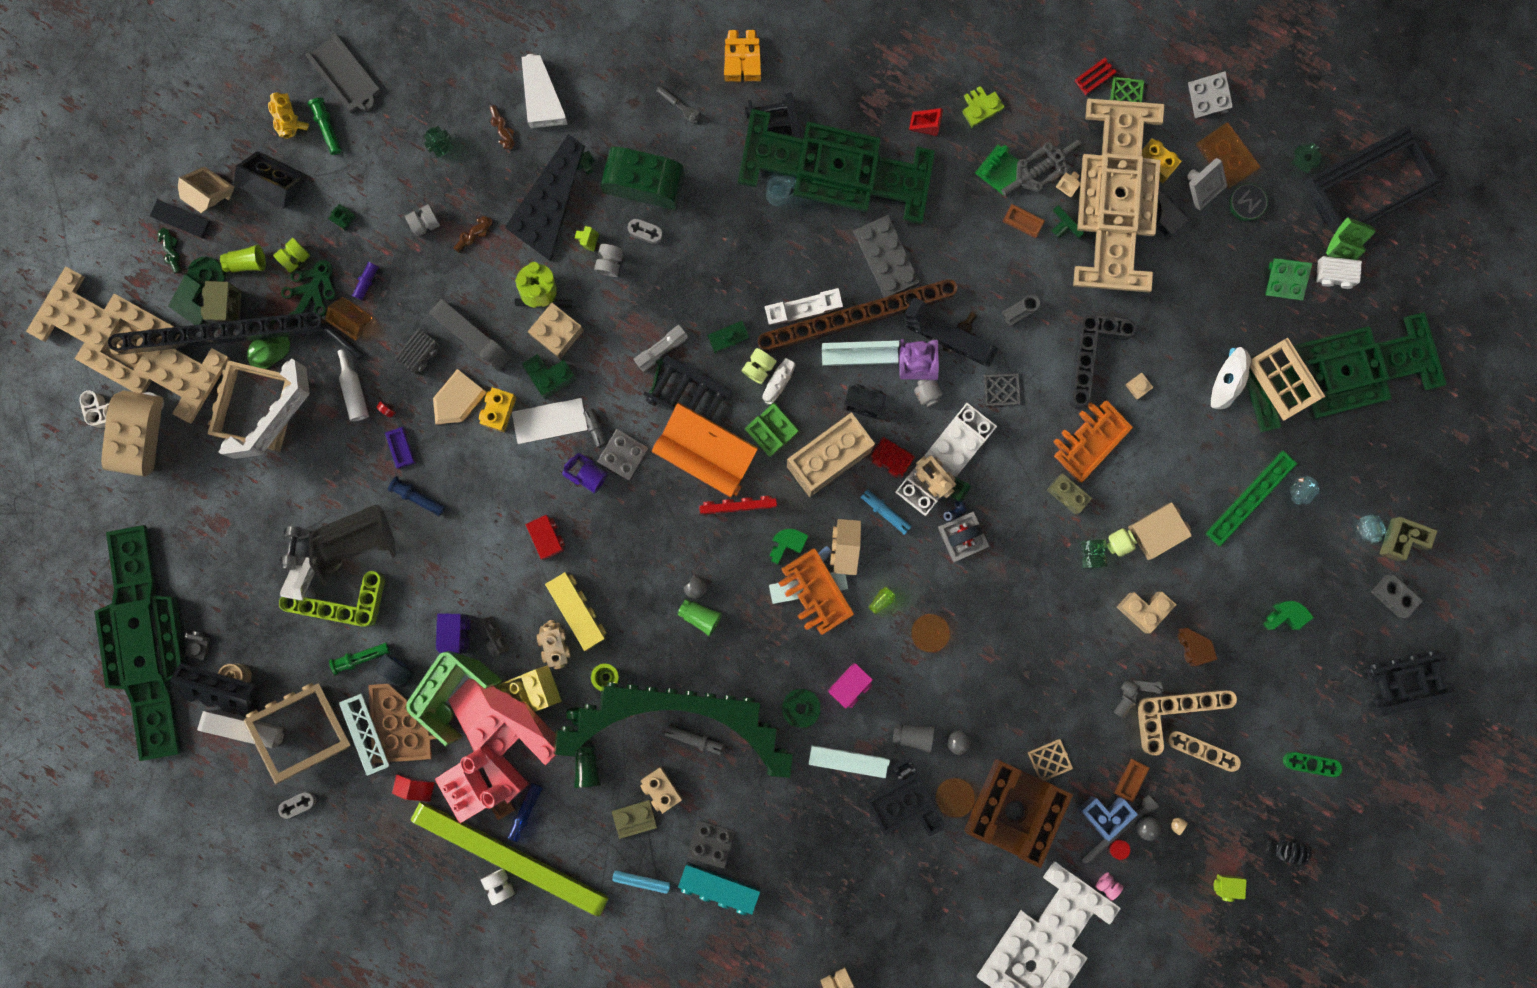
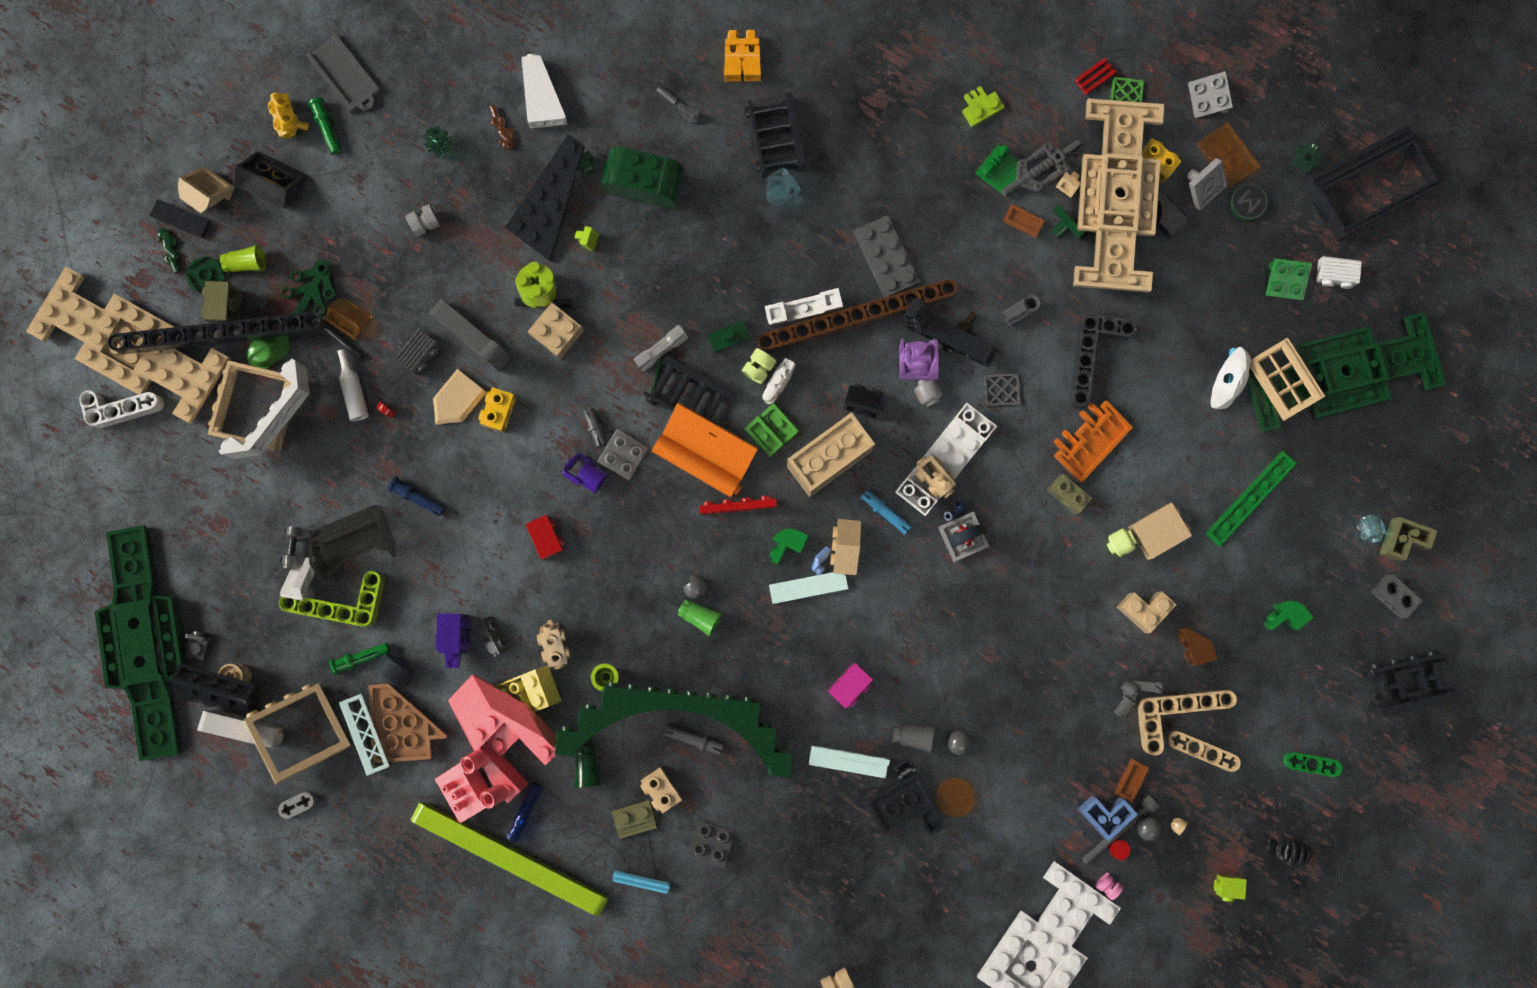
tan brick [101,390,163,477] -> none
dark green tile [168,274,205,325] -> none
lime wheel [273,237,311,273] -> none
dark green tile [328,204,356,231] -> none
dark purple pin [351,262,379,301] -> none
dark purple tile [385,427,416,469] -> none
red slope [392,774,435,802] -> none
bright green windscreen [406,651,502,746] -> none
reddish brown animal [453,216,493,253] -> none
white wheel [481,869,516,905] -> none
reddish brown plate [491,800,516,820] -> none
white sticker [512,398,587,444] -> none
dark green brick [521,354,577,399] -> none
light yellow brick [545,572,607,651] -> none
dark green tile [566,707,579,726] -> none
light grey wheel [594,244,624,277] -> none
light grey beam [628,219,663,244] -> none
teal brick [678,862,760,916] -> none
dark green piece [737,109,935,224] -> none
orange hinge [778,548,854,635] -> none
dark green plate [782,689,820,728] -> none
light aqua fence [822,341,899,366] -> none
clear neon green cone [868,586,896,615] -> none
red brick [870,437,915,478] -> none
red slope [909,108,943,136] -> none
clear orange tile [911,614,950,652] -> none
dark green tile [950,476,971,502] -> none
reddish brown piece [964,758,1073,868] -> none
tan window [1027,739,1073,781] -> none
clear green wheel [1081,539,1108,568] -> none
tan plate [1126,373,1153,400] -> none
clear light blue head [1289,476,1319,505] -> none
bright green slope [1326,217,1376,260] -> none

